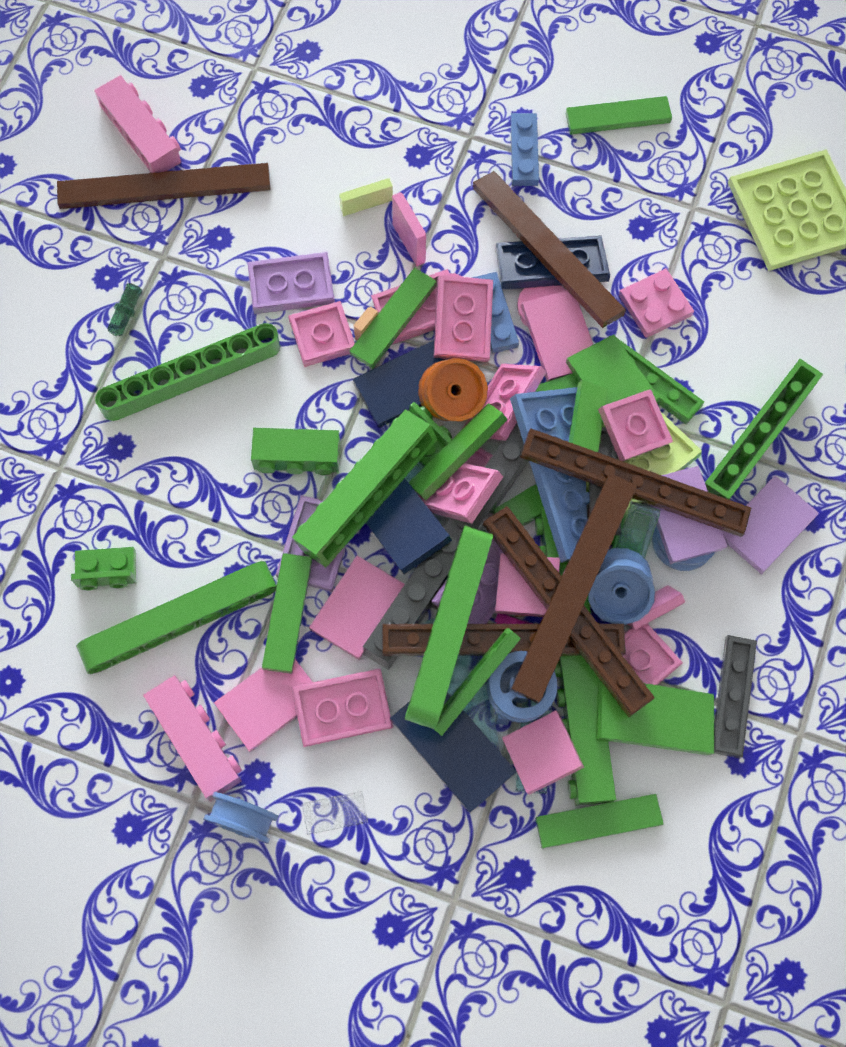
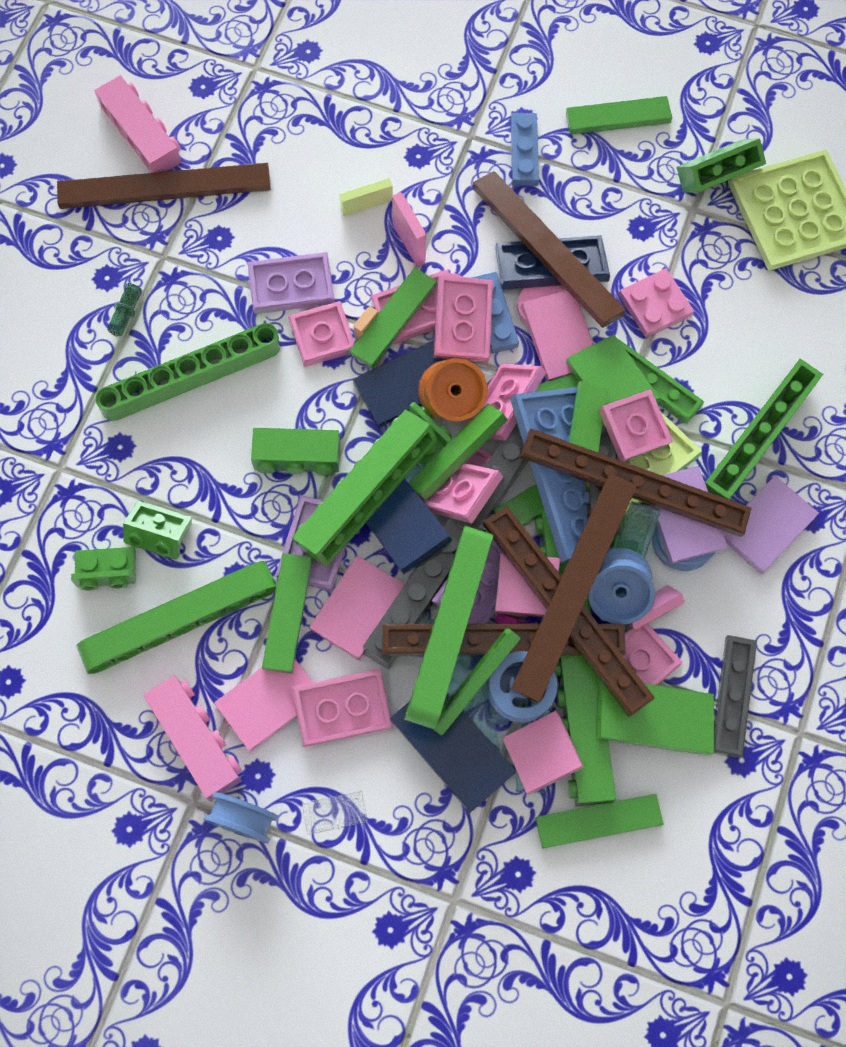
none -> bright green bracket [123,501,192,559]
none -> bright green brick [676,138,766,193]

